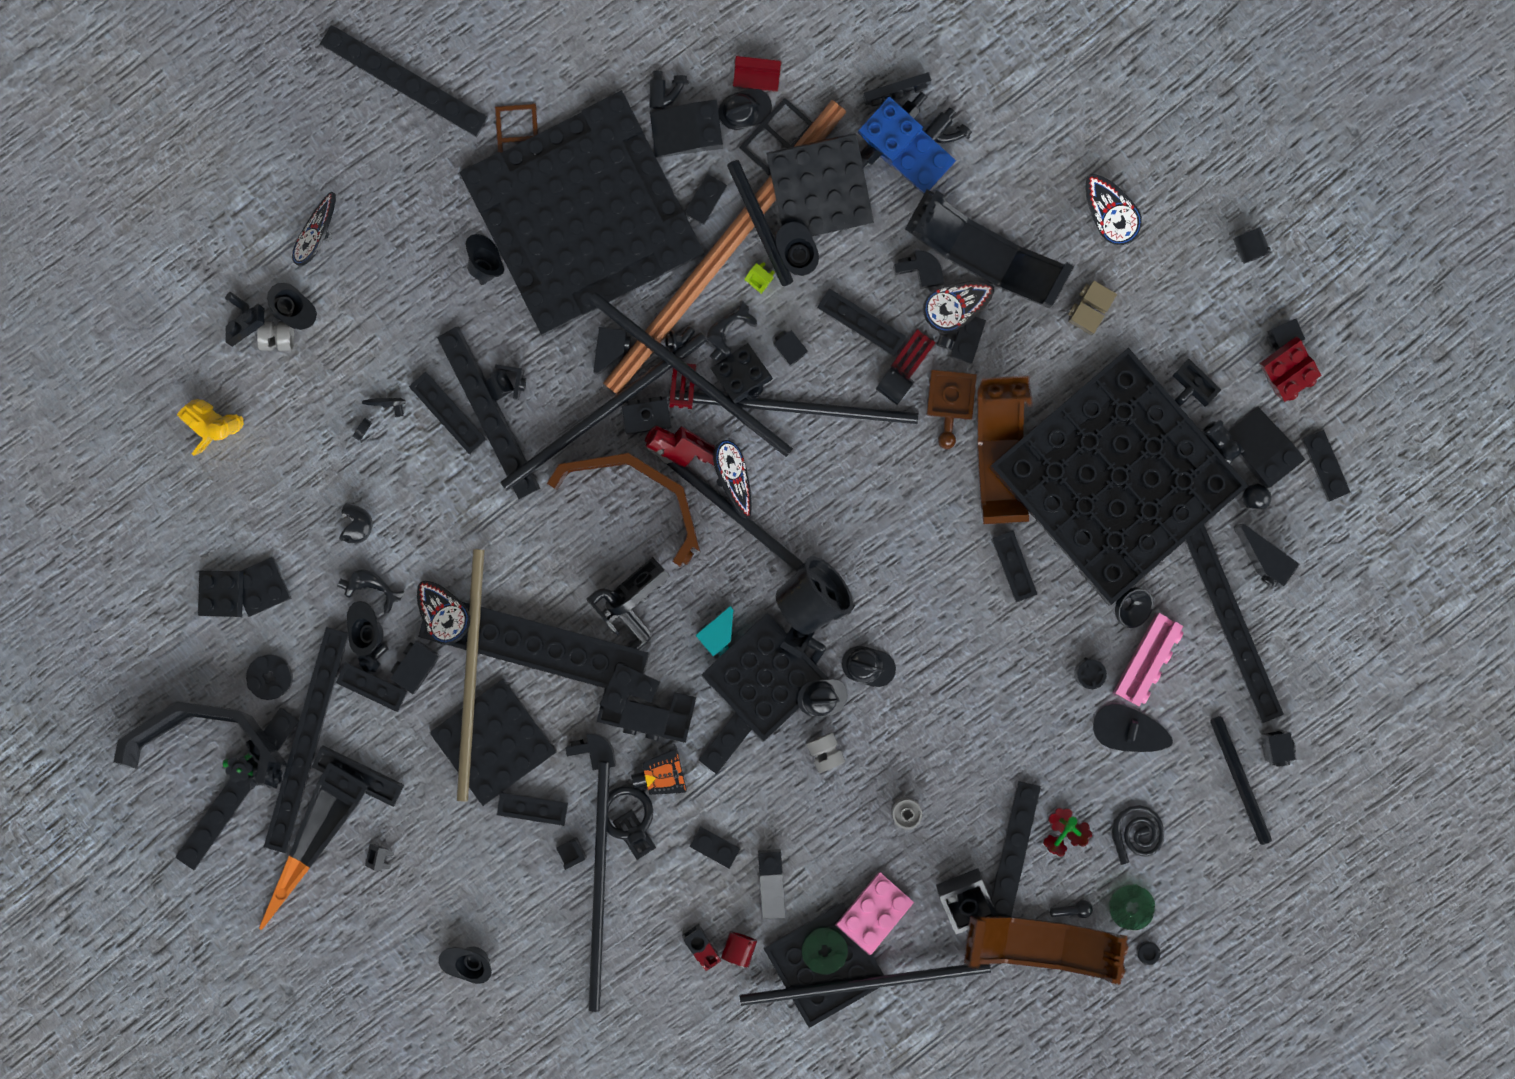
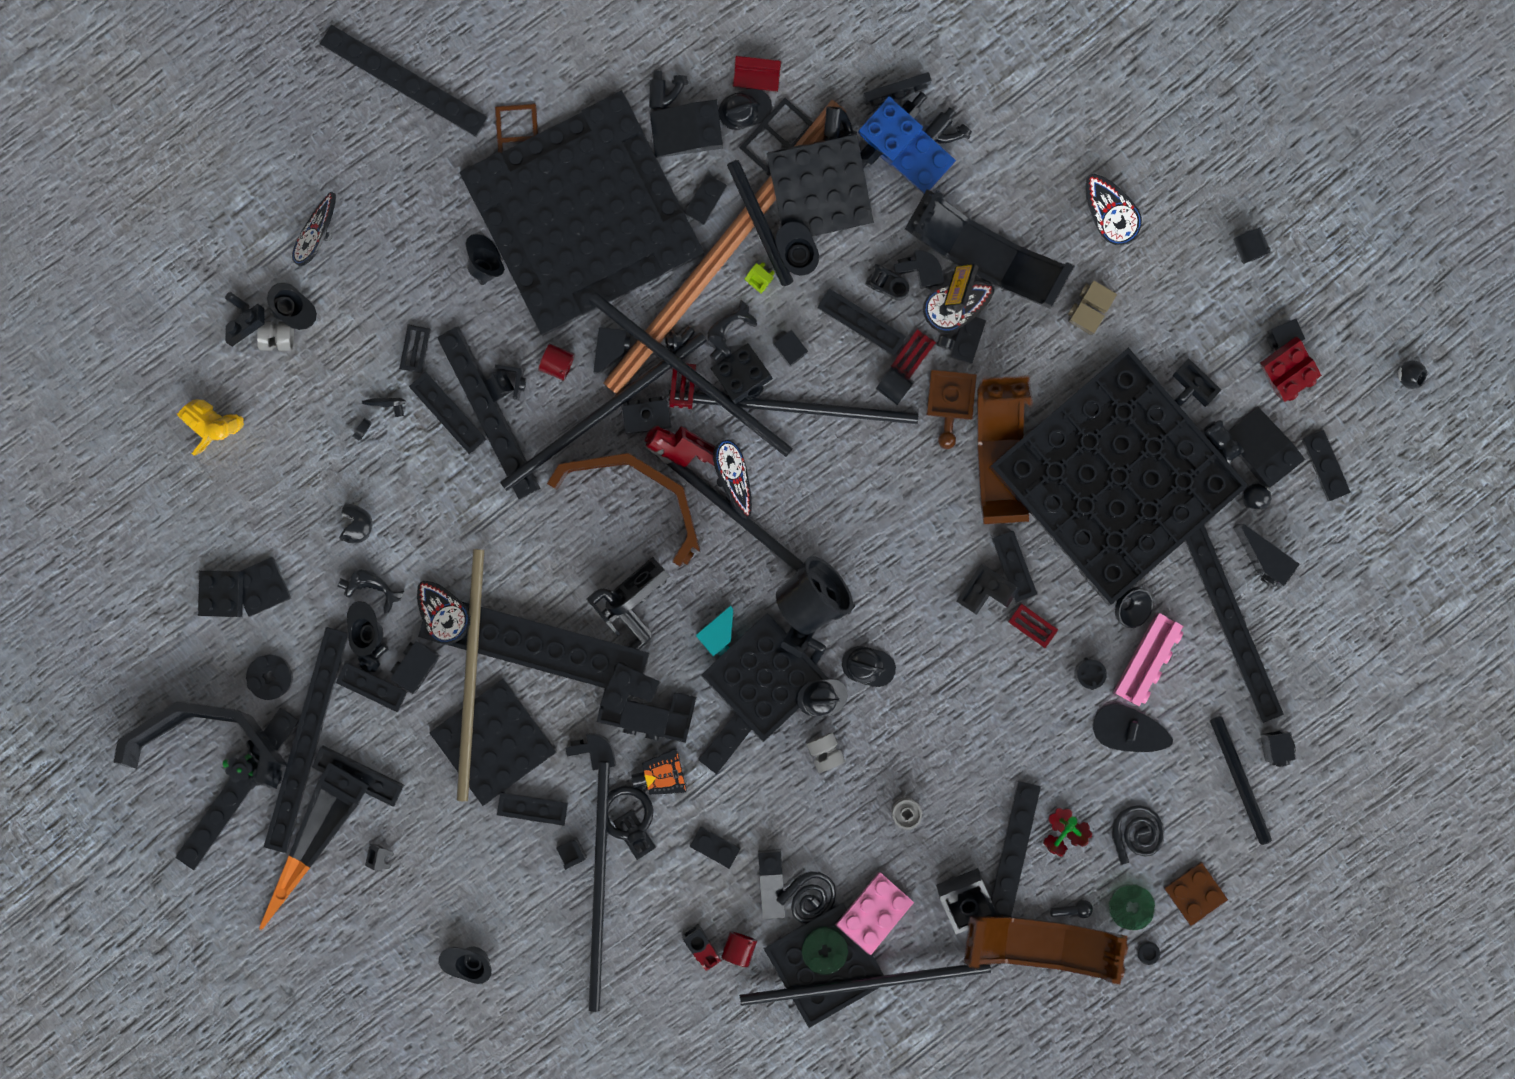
none -> black tile [399,324,431,374]
none -> dark red piece [538,343,575,381]
none -> black piece [776,871,836,924]
none -> black plant [824,106,857,139]
none -> black piece [865,264,909,301]
none -> slope [944,264,978,312]
none -> black plate [956,563,1020,615]
none -> dark red tile [1008,603,1058,648]
none -> reddish brown plate [1164,862,1228,926]
none -> black piece [1398,360,1427,389]

